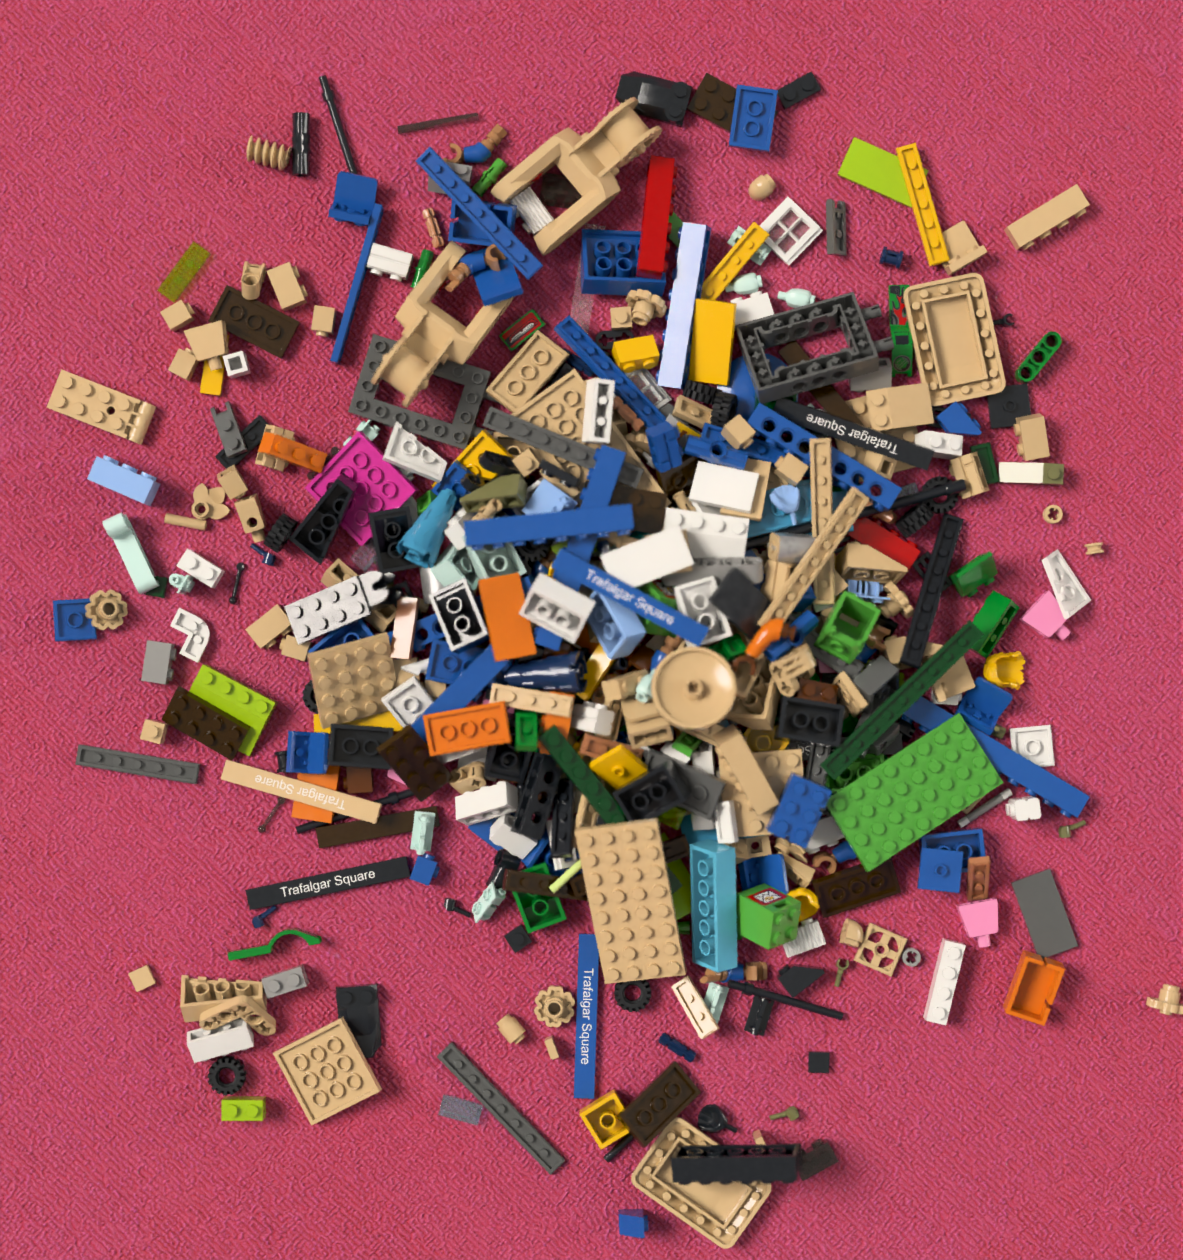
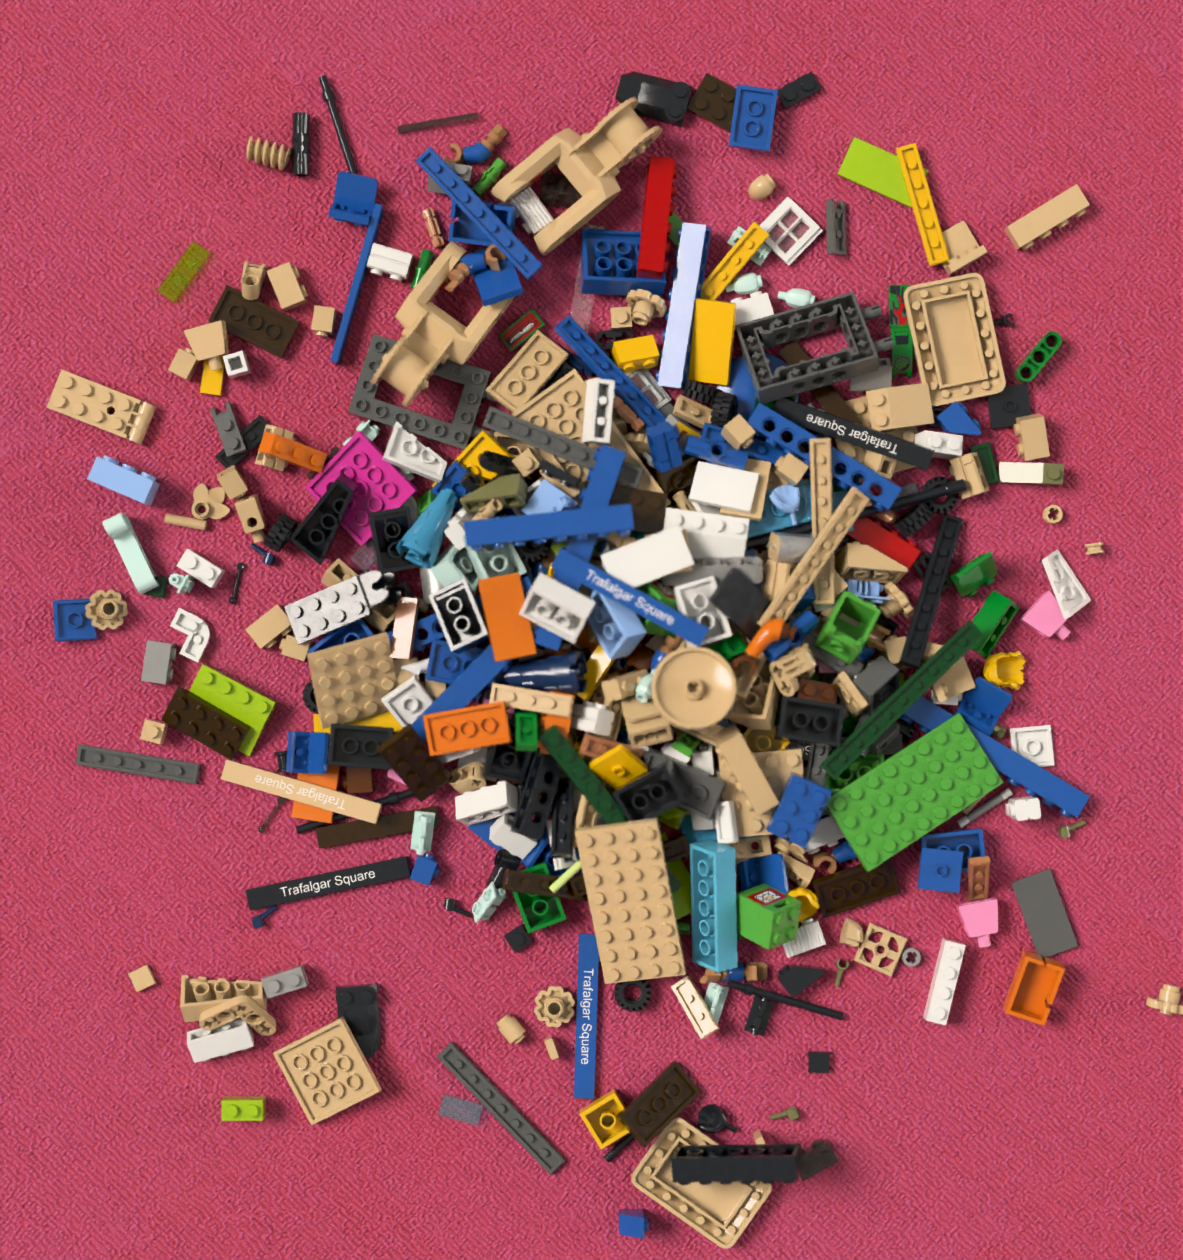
tan brick [160,300,195,332] -> none
black tyre [208,1056,247,1096] -> none
green piece [228,928,322,961] -> none
dark blue axle [658,1033,696,1062] -> none
dark blue bush [879,246,904,269] -> none

